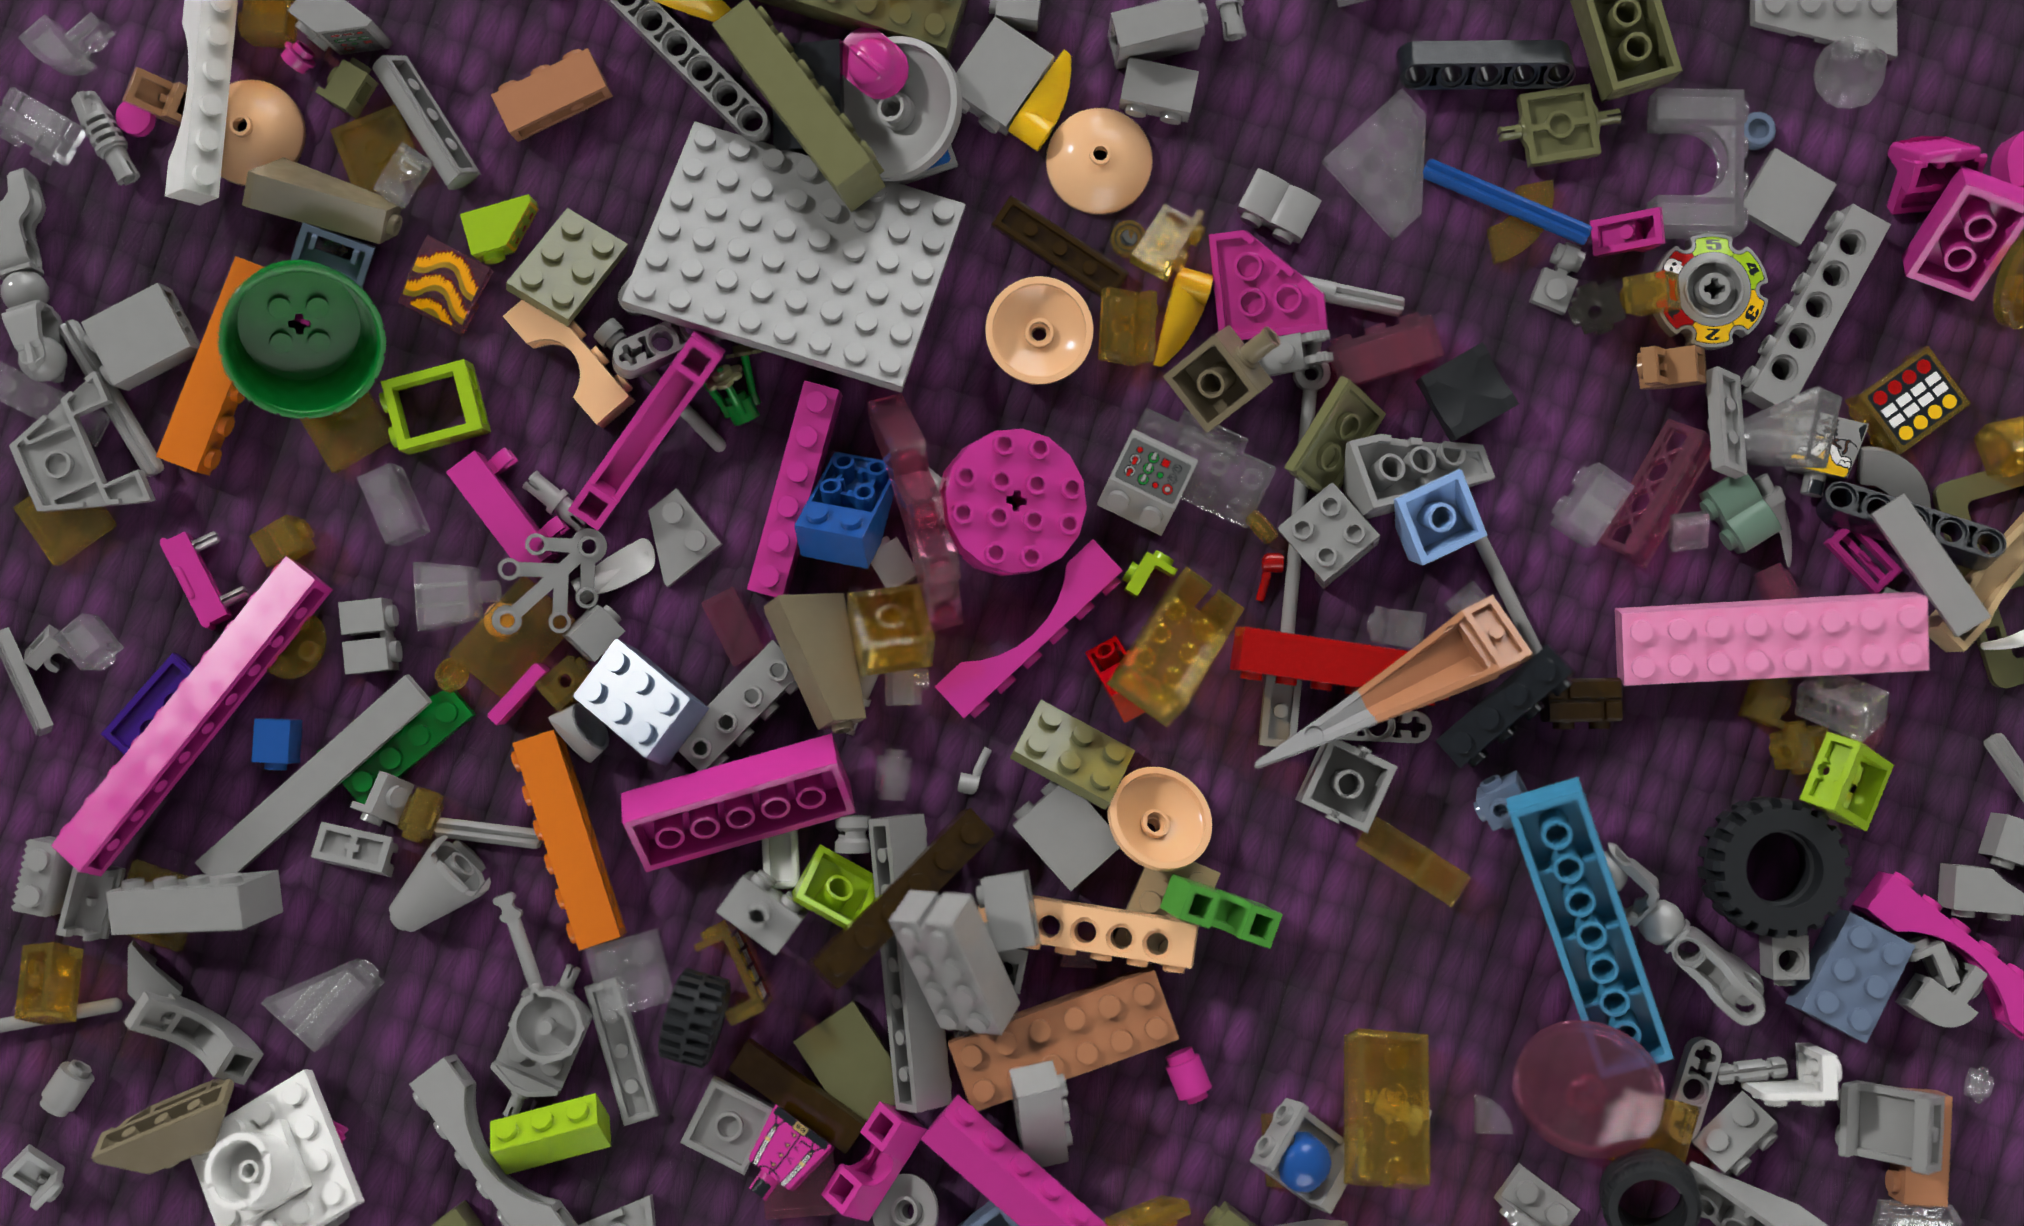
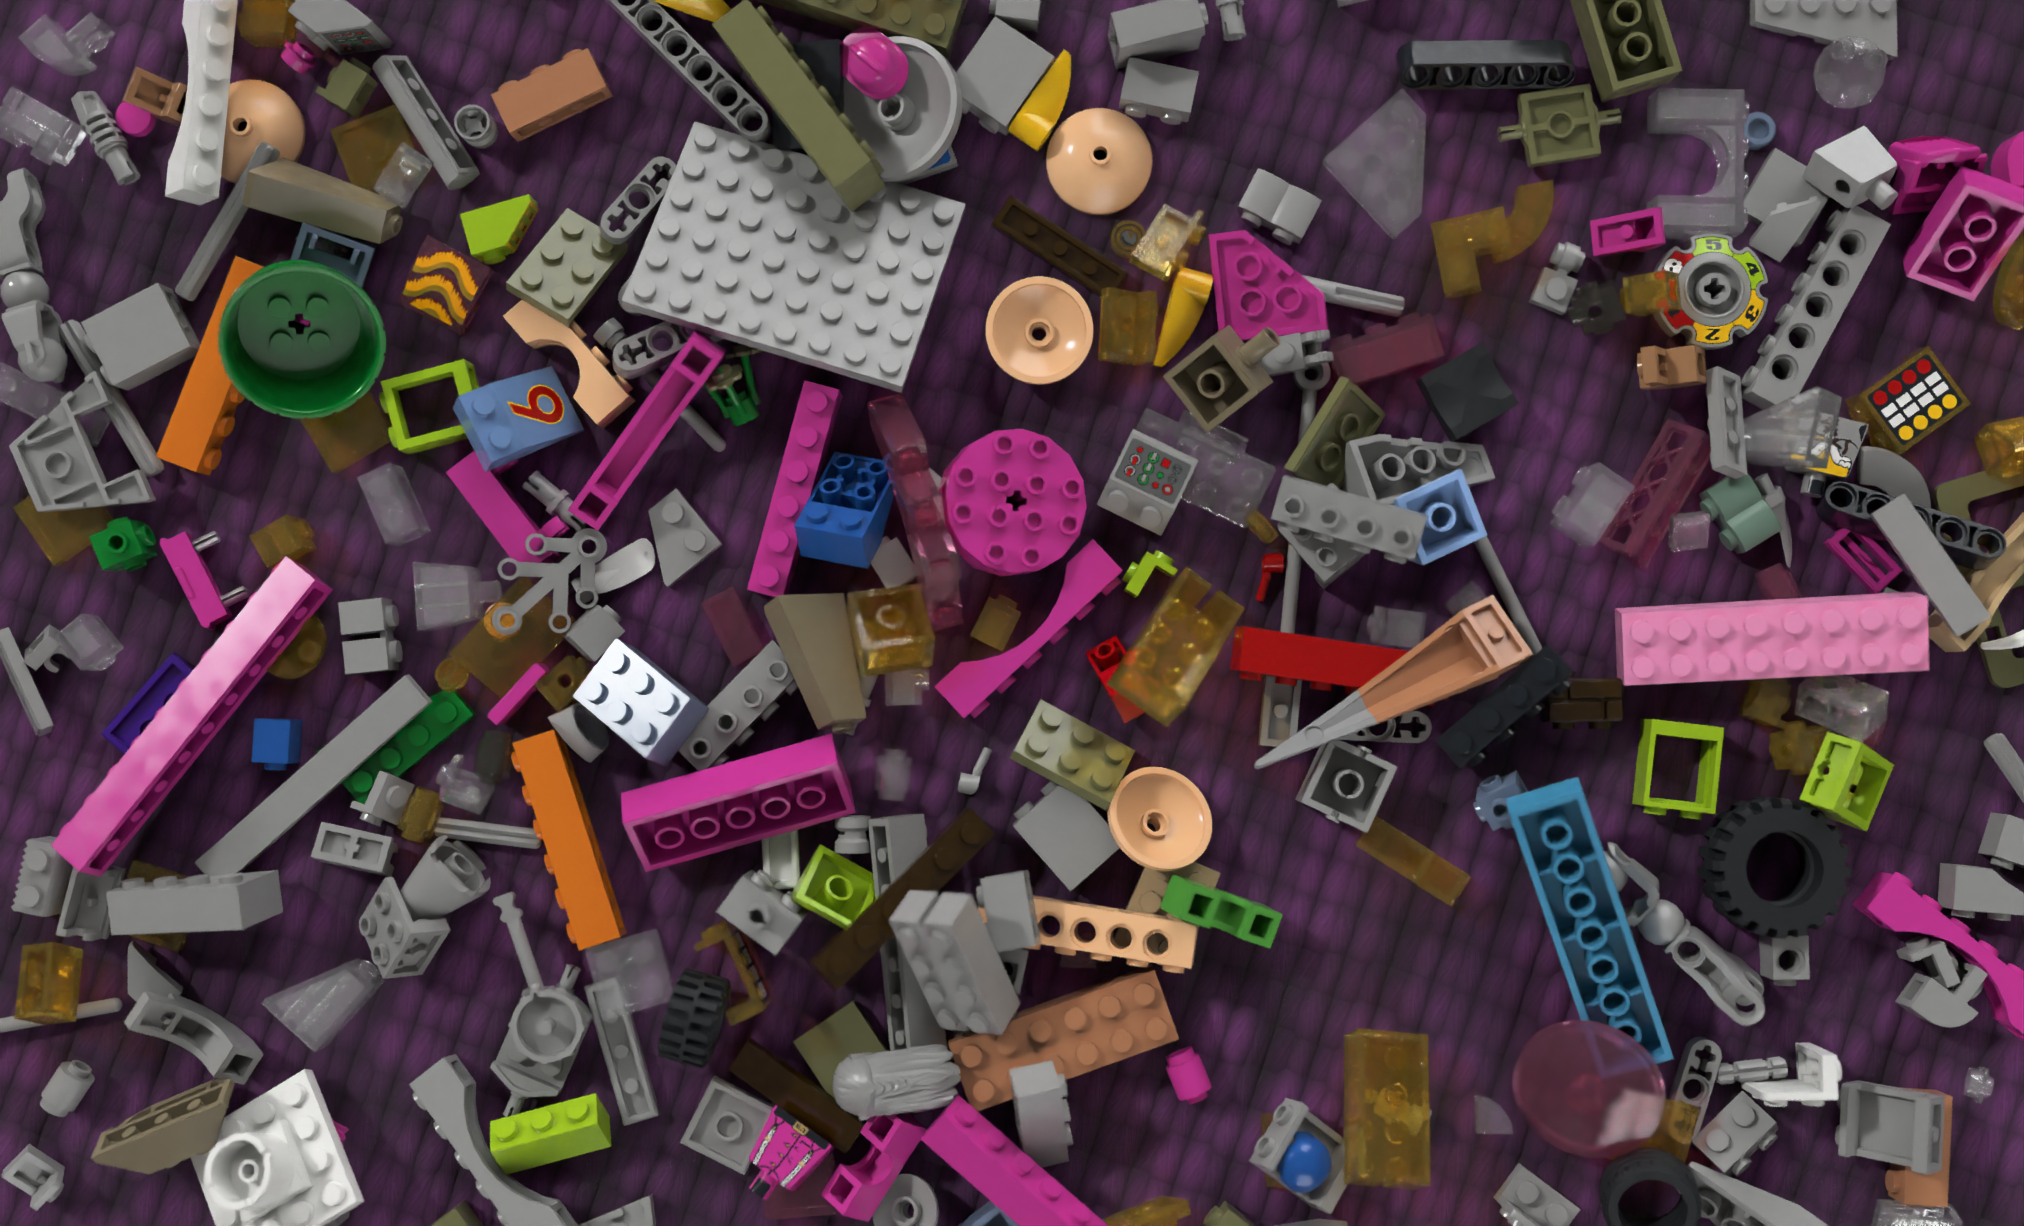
blue axle [1422,159,1592,245] -> none
sand blue brick [1785,909,1915,1044] -> none
none -> green brick [89,517,157,572]
none -> light grey axle [175,142,280,301]
none -> light grey bracket [359,877,450,979]
none -> clear bracket [437,753,496,815]
none -> medium blue slope [453,366,584,473]
none -> light grey wheel [454,105,498,149]
none -> clear smoke brick [473,730,514,785]
none -> light grey beam [599,157,676,244]
none -> light grey hair [832,1044,961,1121]
none -> clear yellow brick [970,594,1022,652]
none -> light grey brick [1271,475,1428,564]
none -> clear yellow brick [1431,206,1511,299]
none -> lime window [1632,719,1724,820]
none -> light grey slope [1749,196,1822,262]
none -> light grey torso [1802,126,1898,210]

